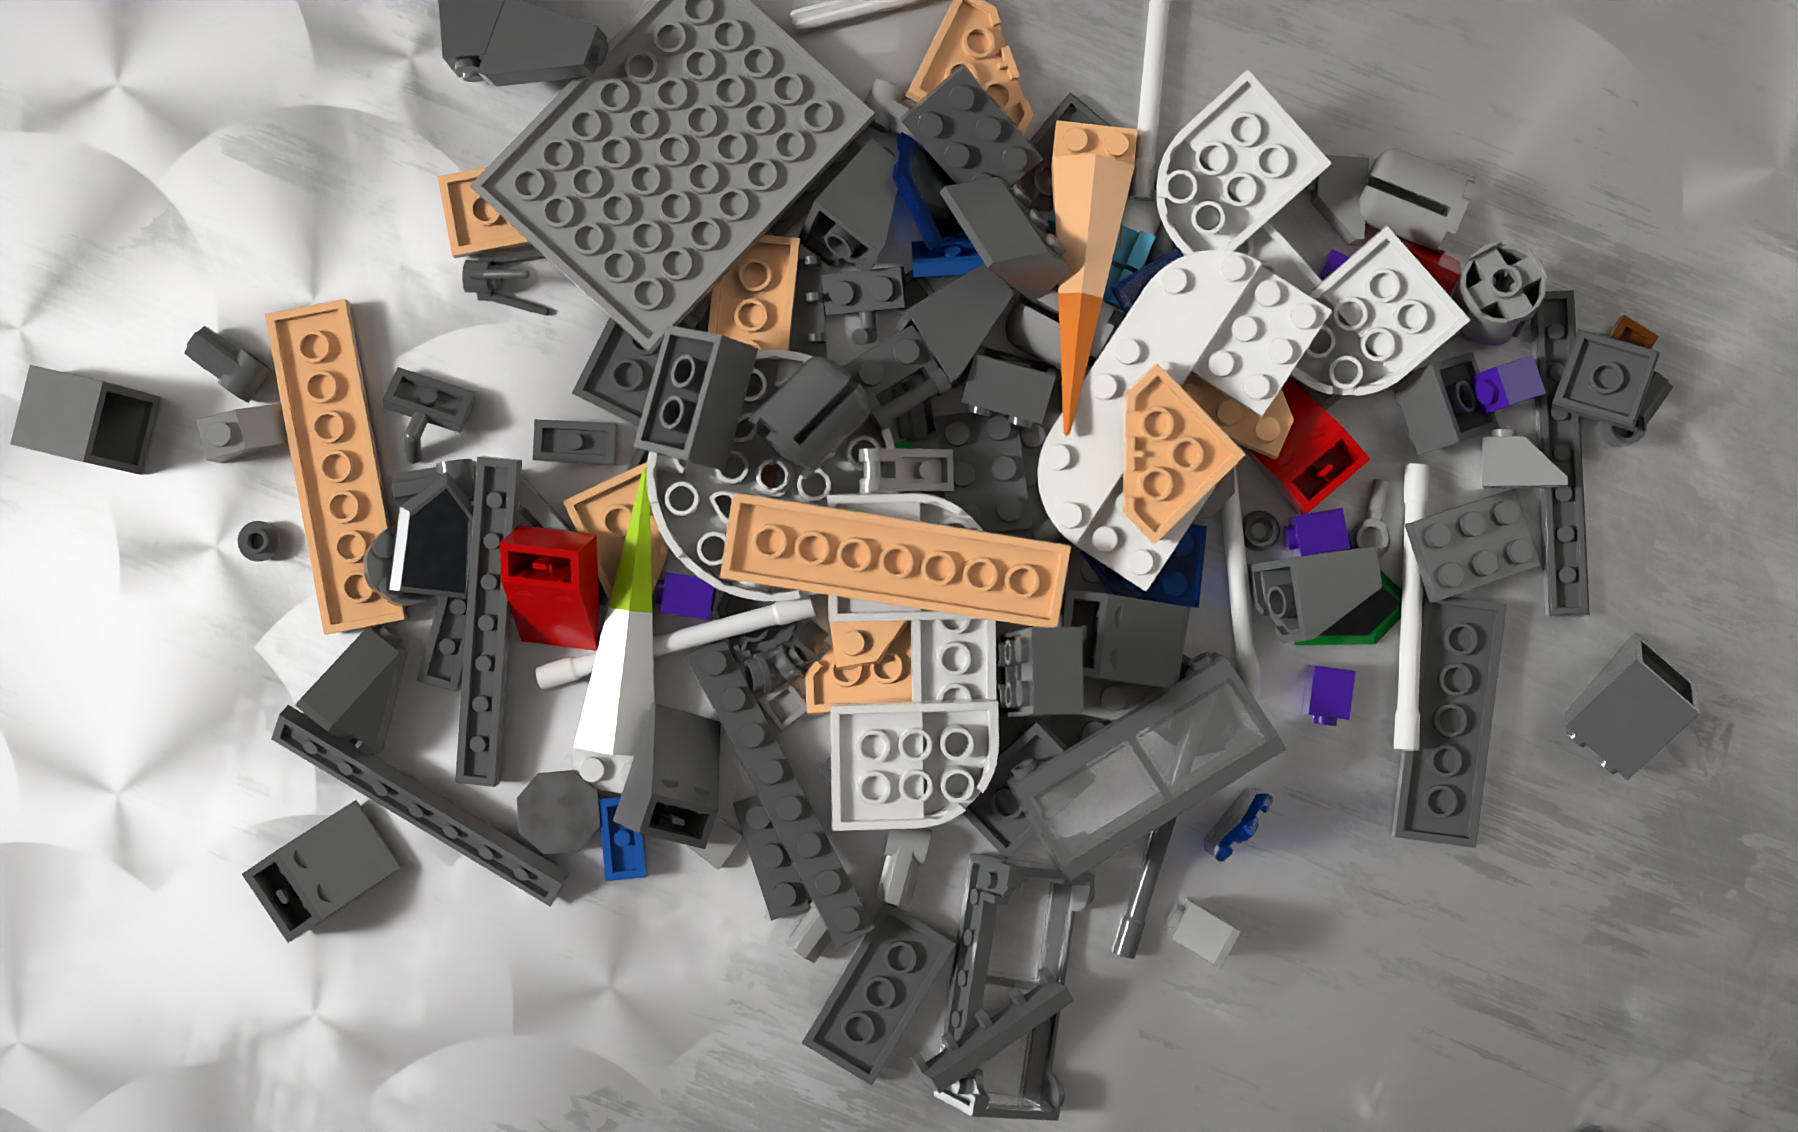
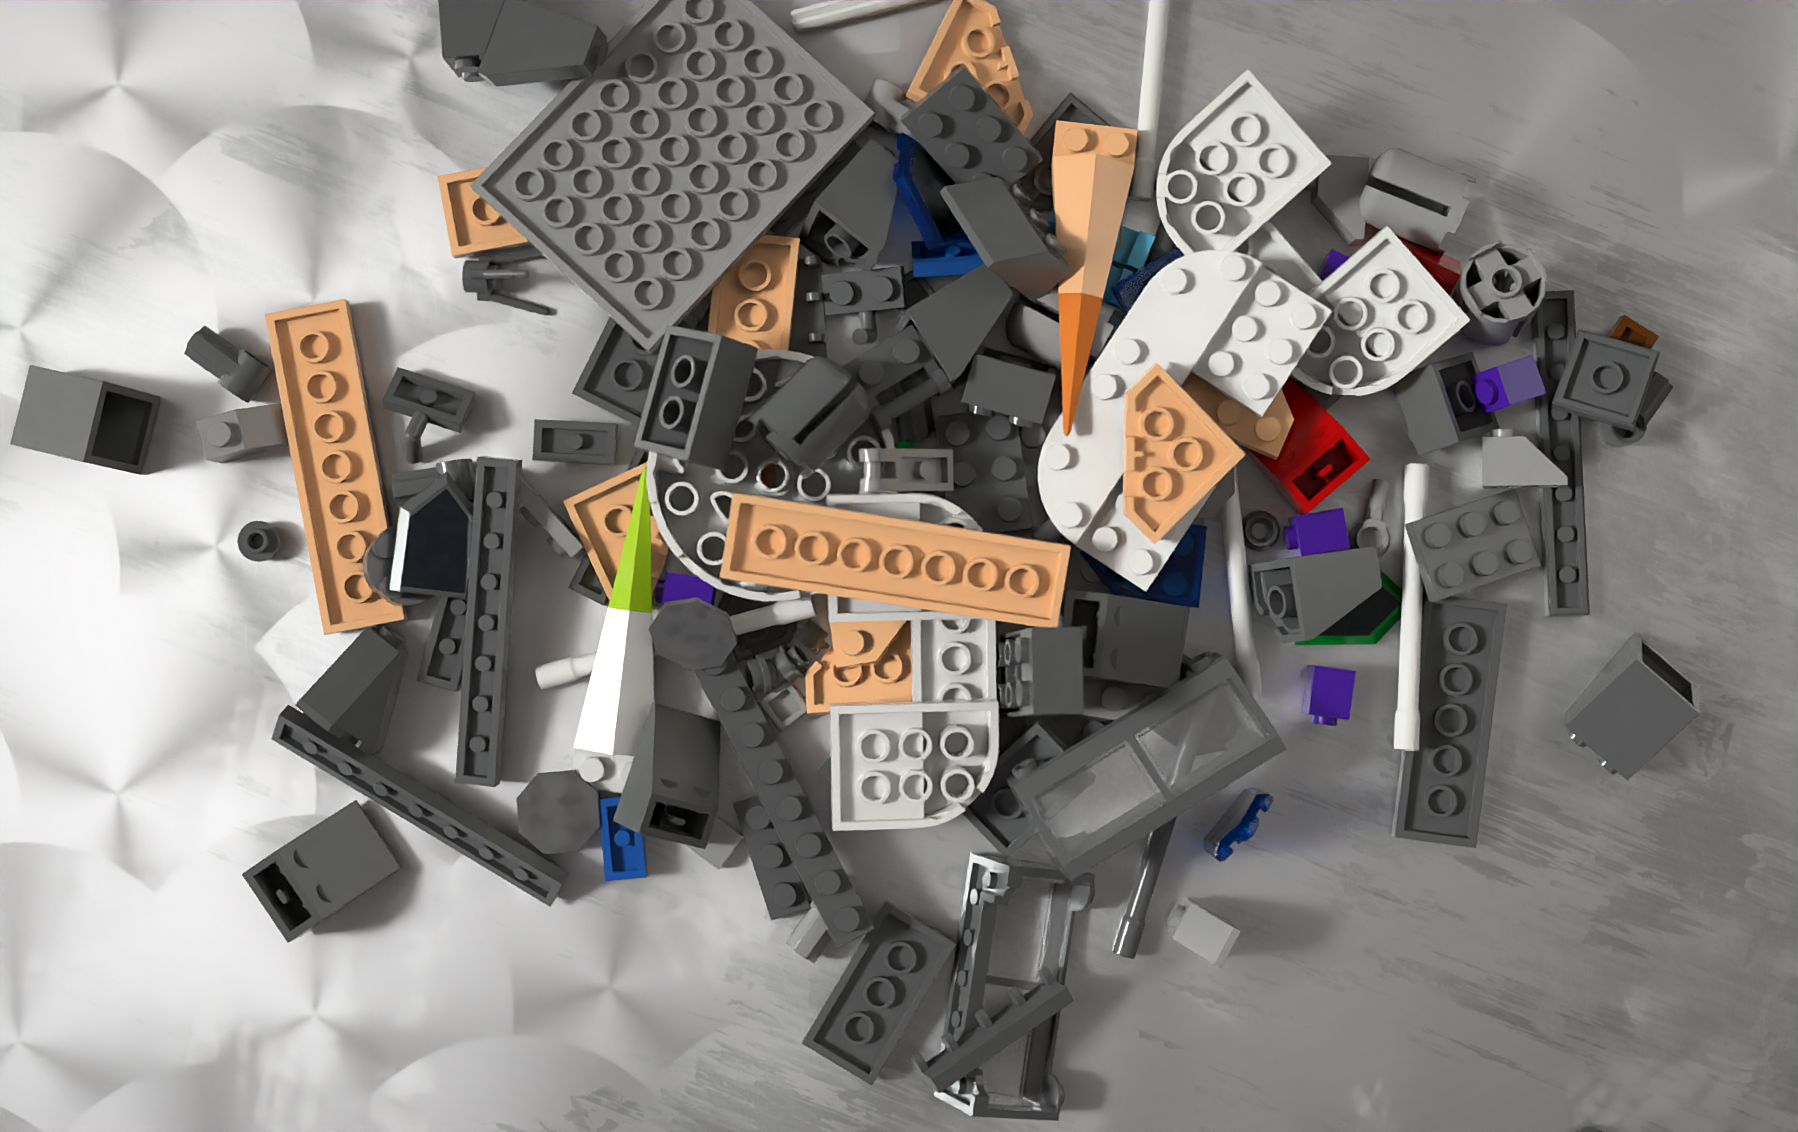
red slope [499,525,600,651] -> none
light grey piece [875,828,932,907] -> none
none -> flat silver piece [649,597,738,671]

